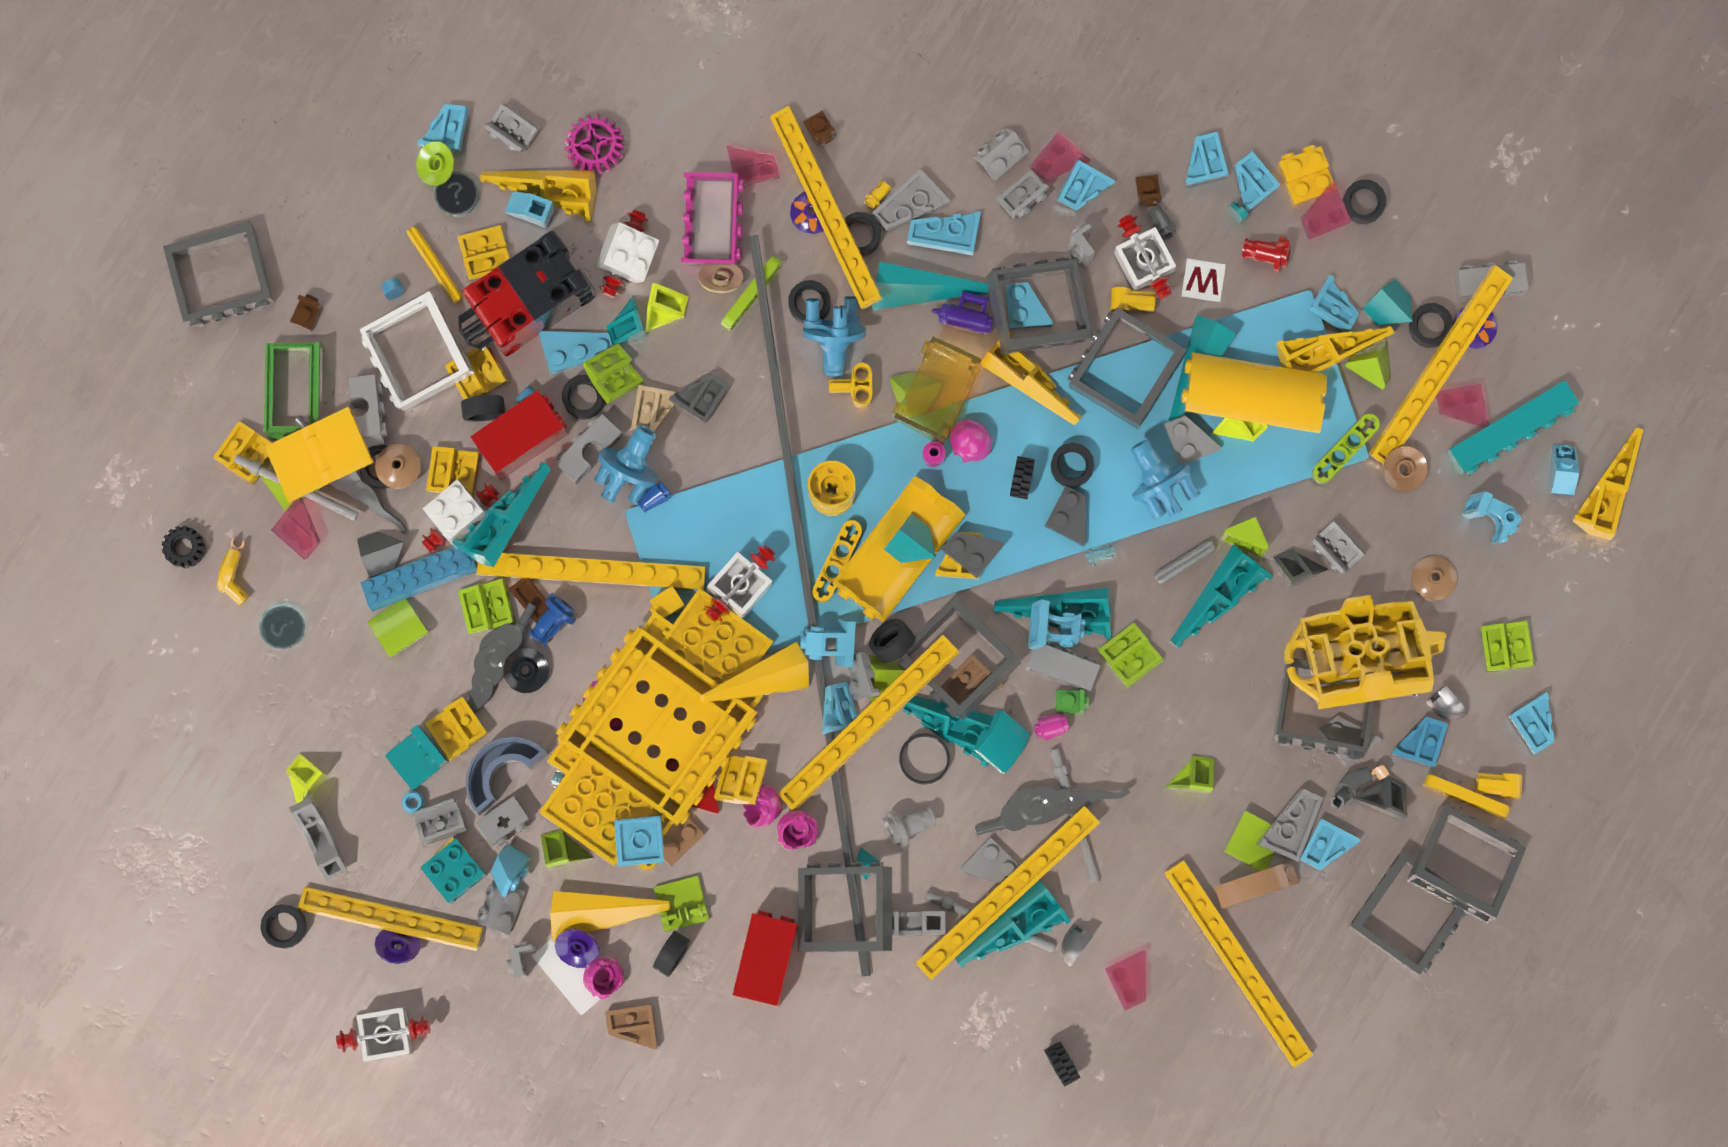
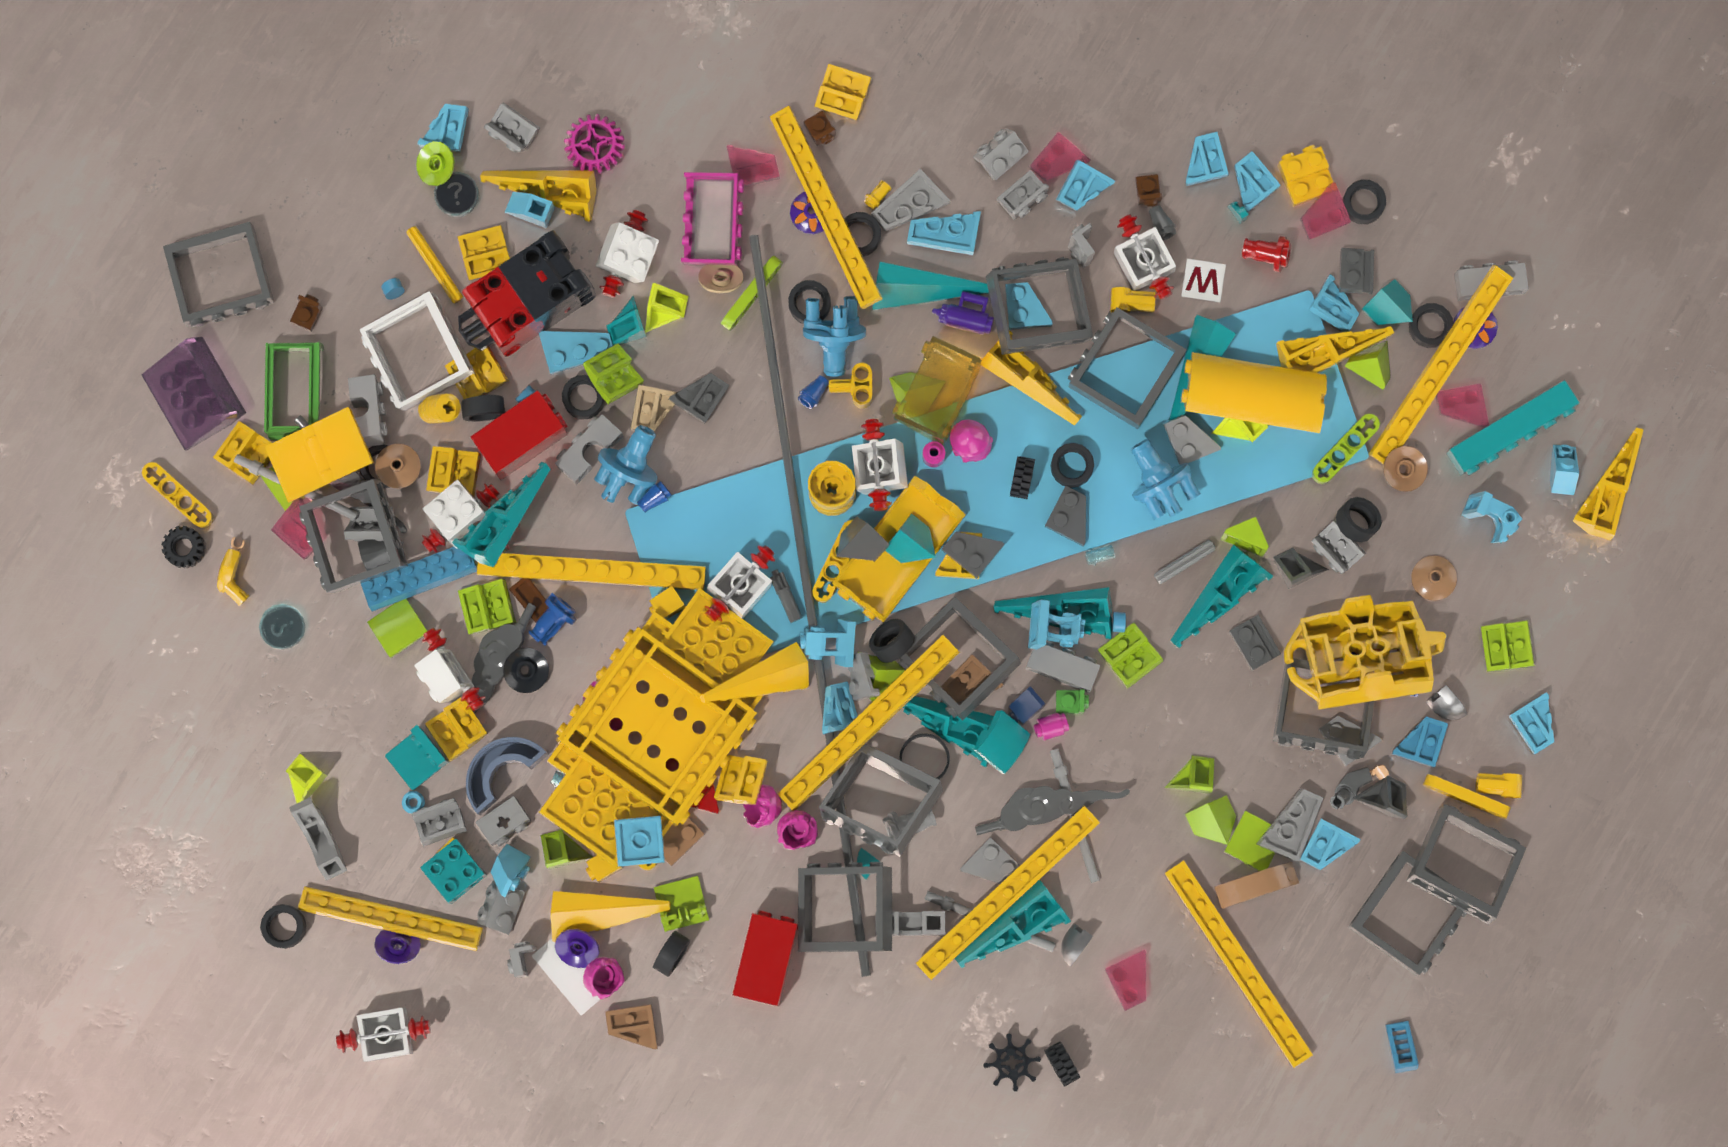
none -> clear purple slope [141,337,246,451]
none -> yellow beam [142,462,213,529]
none -> dark grey window [299,479,408,593]
none -> light grey bracket [344,506,396,541]
none -> white brick [415,628,486,711]
none -> yellow piece [418,393,461,424]
none -> yellow brick [585,855,623,883]
none -> dark grey piece [770,569,803,623]
none -> blue cone [798,375,829,409]
none -> yellow slope [814,64,872,120]
none -> dark grey window [819,744,943,857]
none -> dark grey slope [837,517,889,562]
none -> white brick [852,419,908,511]
none -> black gear [983,1033,1041,1092]
none -> dark blue slope [1008,686,1045,726]
none -> dark azure piece [1112,612,1126,633]
none -> lime slope [1185,795,1236,845]
none -> dark grey plate [1229,615,1281,671]
none -> black tyre [1336,497,1382,542]
none -> dark grey plate [1339,248,1374,294]
none -> dark azure slope [1386,1021,1419,1073]

